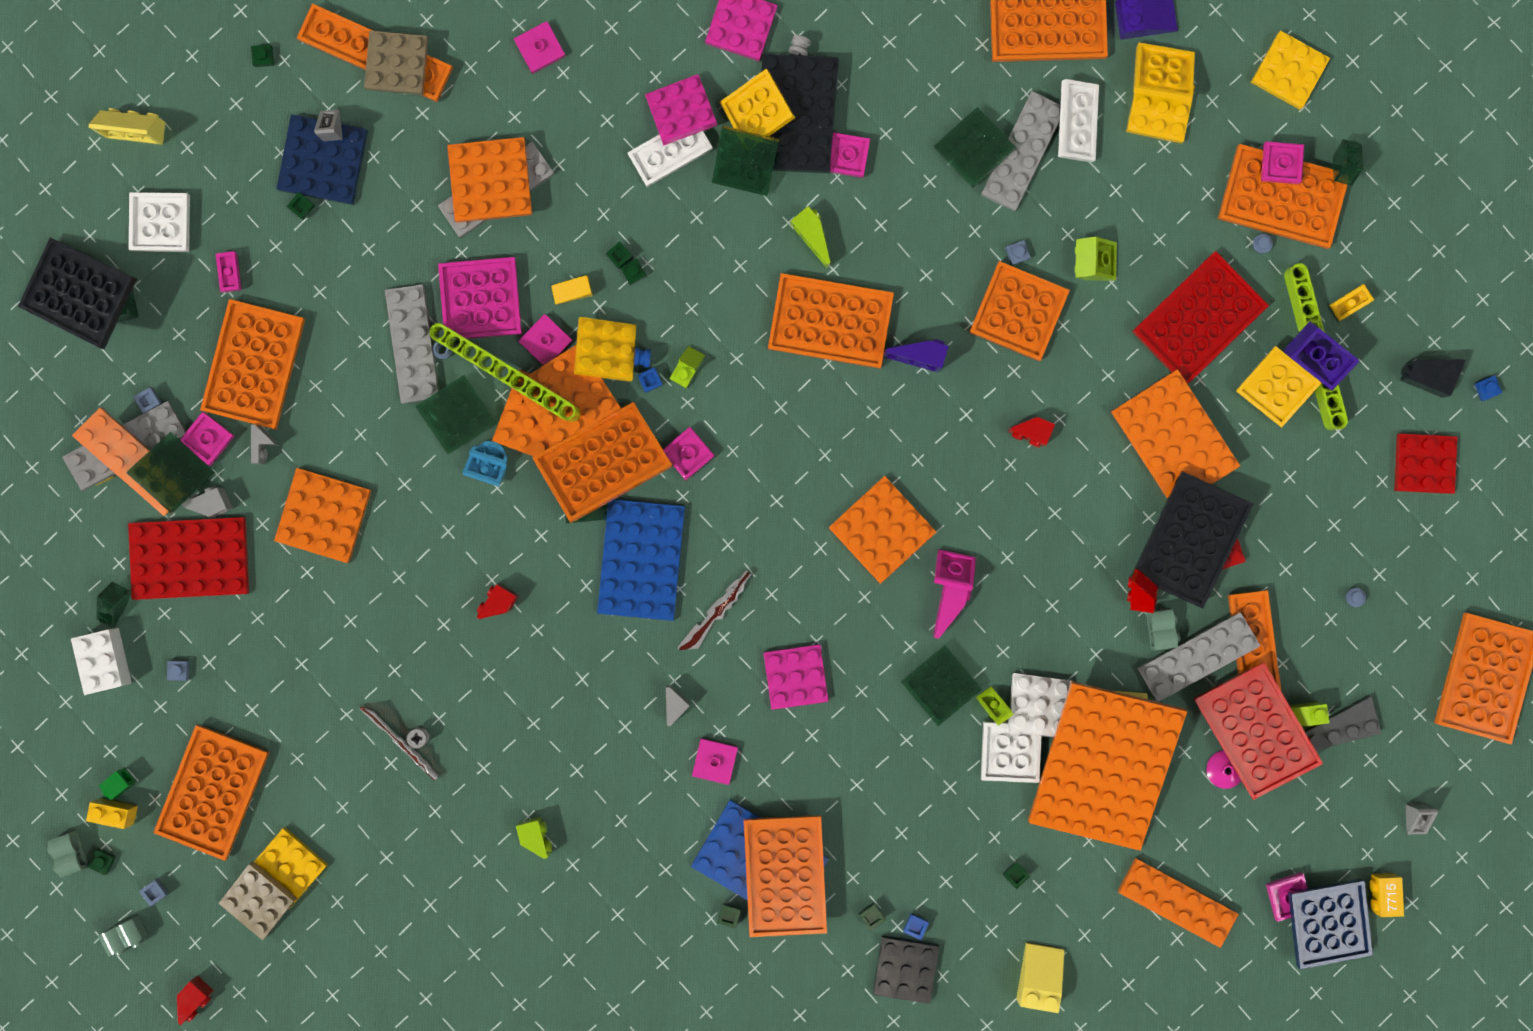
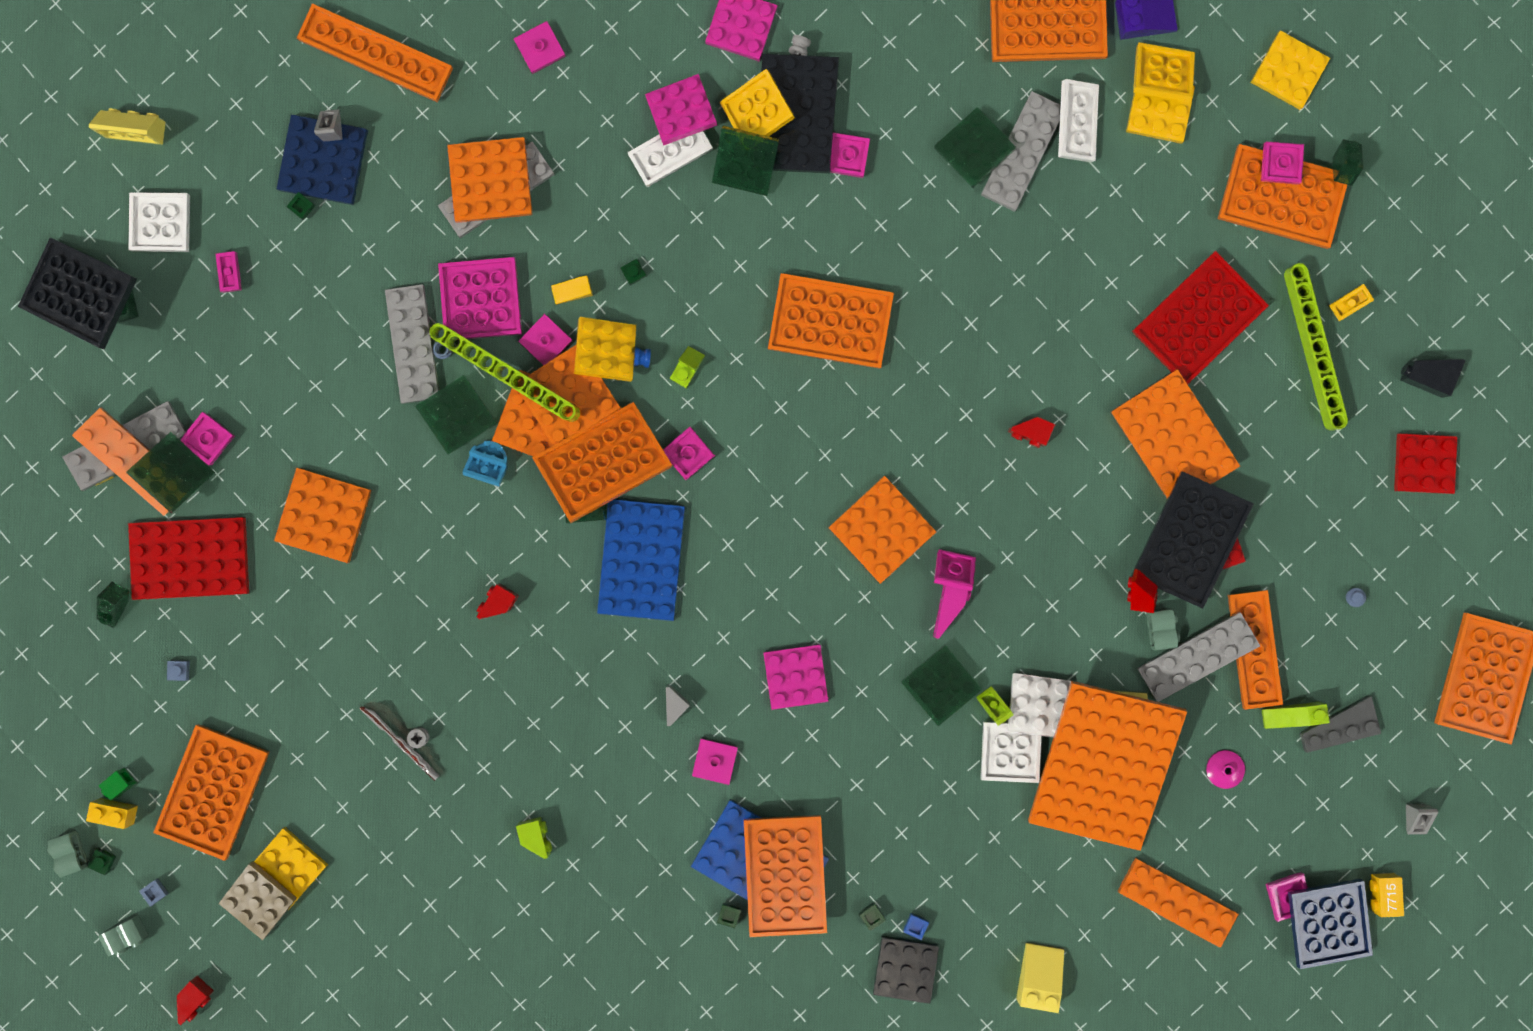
white brick [71,628,132,695] -> none
sand blue plate [134,387,162,413] -> none
light grey slope [182,486,233,517] -> none
orange plate [200,299,305,430] -> none
dark green plate [251,44,274,67] -> none
light grey slope [251,425,280,464] -> none
dark tan plate [364,31,429,95] -> none
dark green plate [606,241,633,269] -> none
blue plate [637,367,663,393] -> none
light grey sword [678,570,752,650] -> none
lime slope [790,206,830,268] -> none
dark purple slope [883,339,948,373] -> none
orange plate [969,261,1070,362] -> none
dark green plate [1002,861,1030,889] -> none
sand blue plate [1005,240,1031,266] -> none
lime slope [1075,237,1117,281] -> none
plate [1193,662,1323,800] -> none
yellow plate [1235,346,1321,428] -> none
sand blue plate [1253,234,1273,254] -> none
dark purple slope [1283,321,1360,390] -> none
blue plate [1474,376,1502,401] -> none

